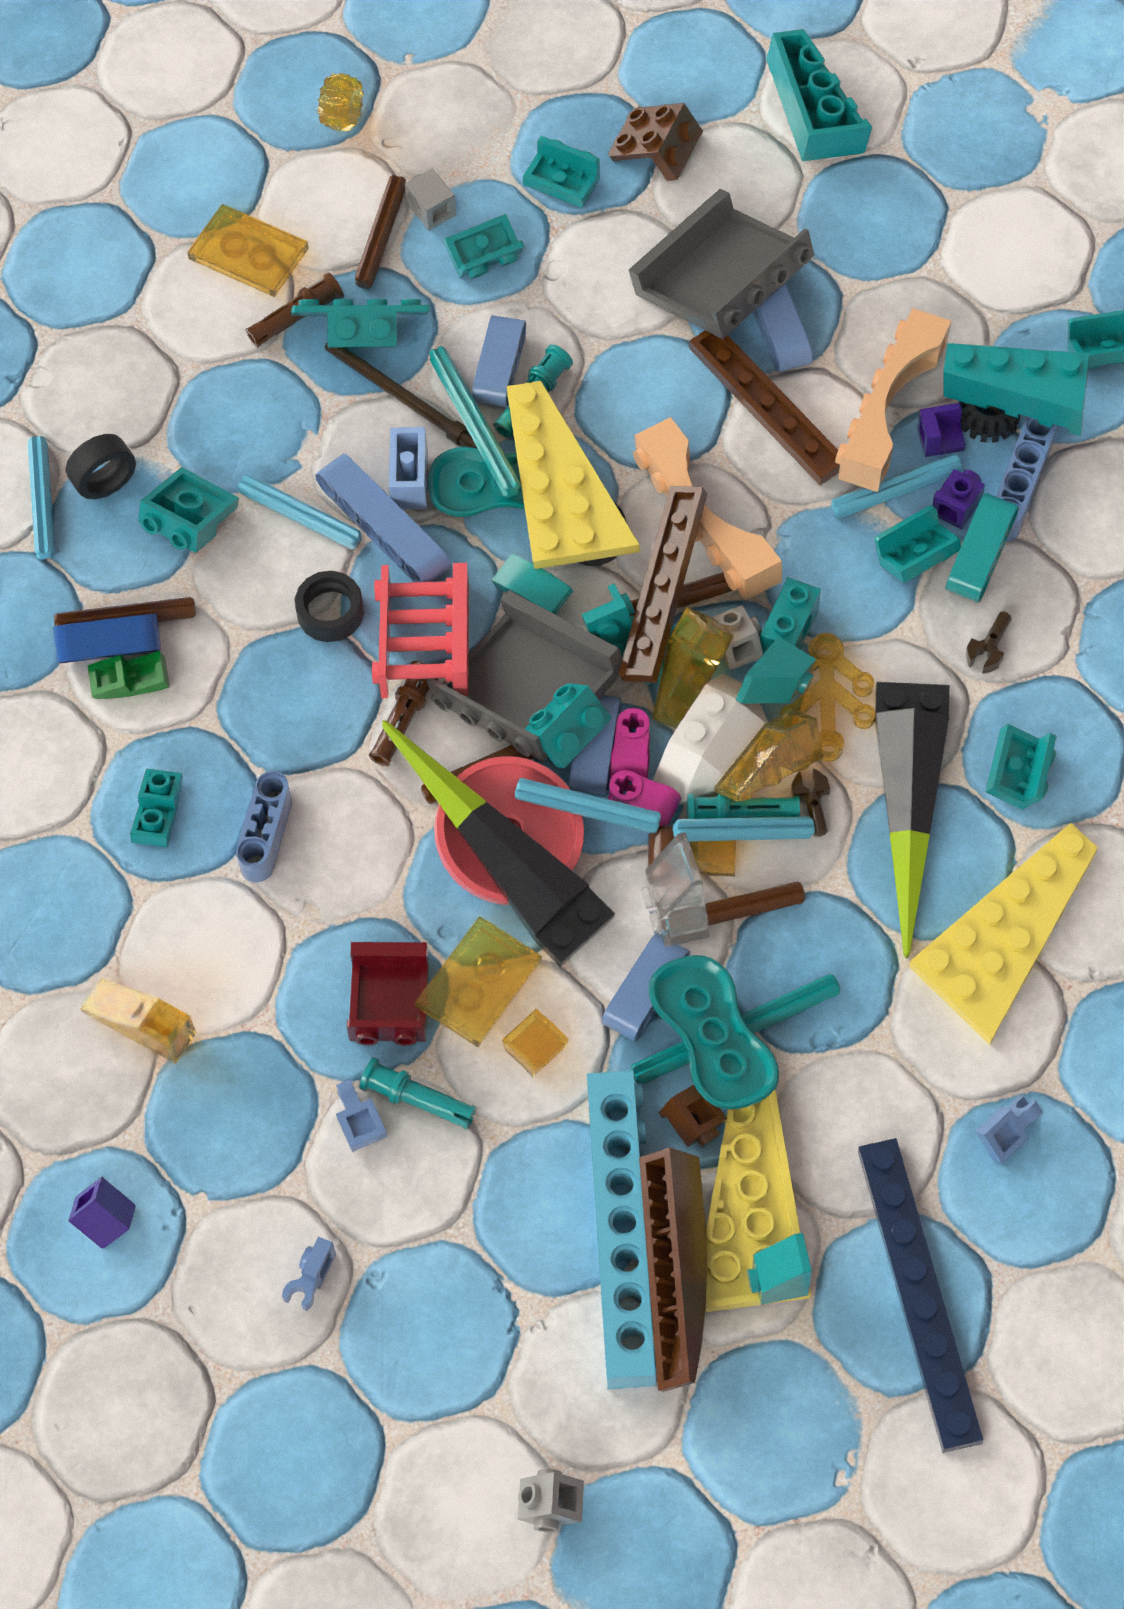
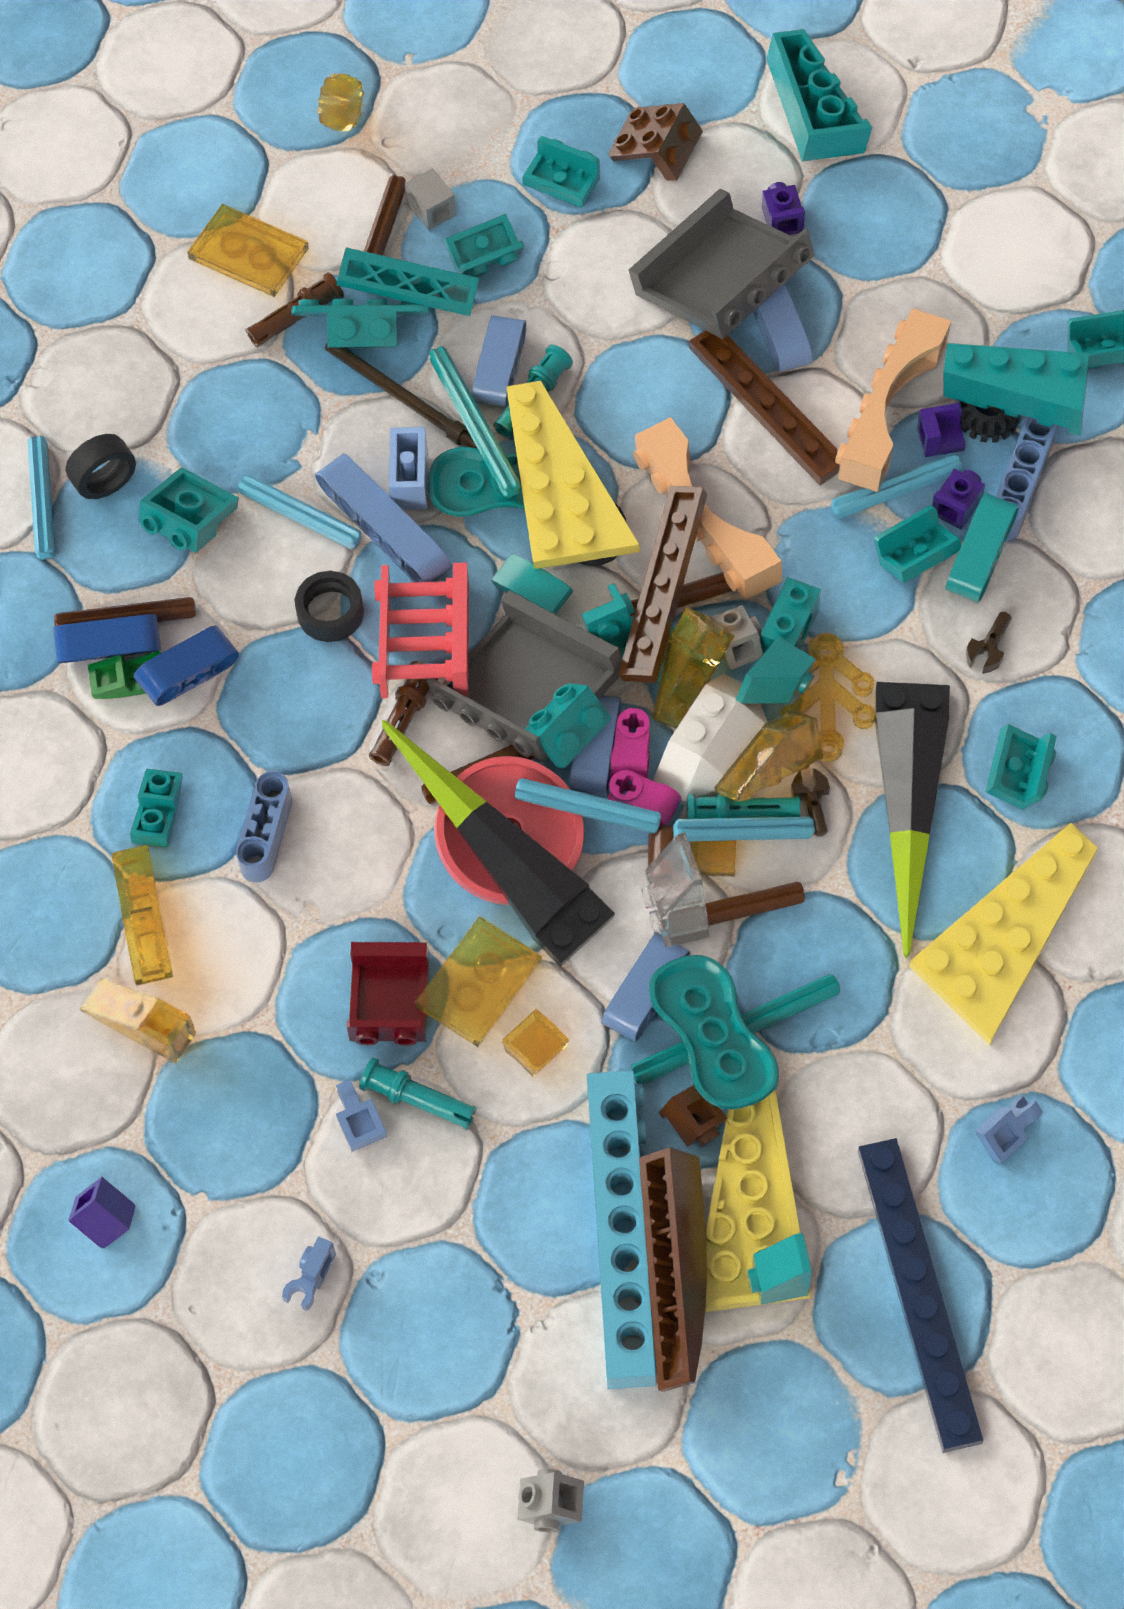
none -> clear yellow slope [112,845,173,986]
none -> blue beam [134,625,240,706]
none -> teal fence [336,247,479,316]
none -> dark purple brick [762,182,805,235]

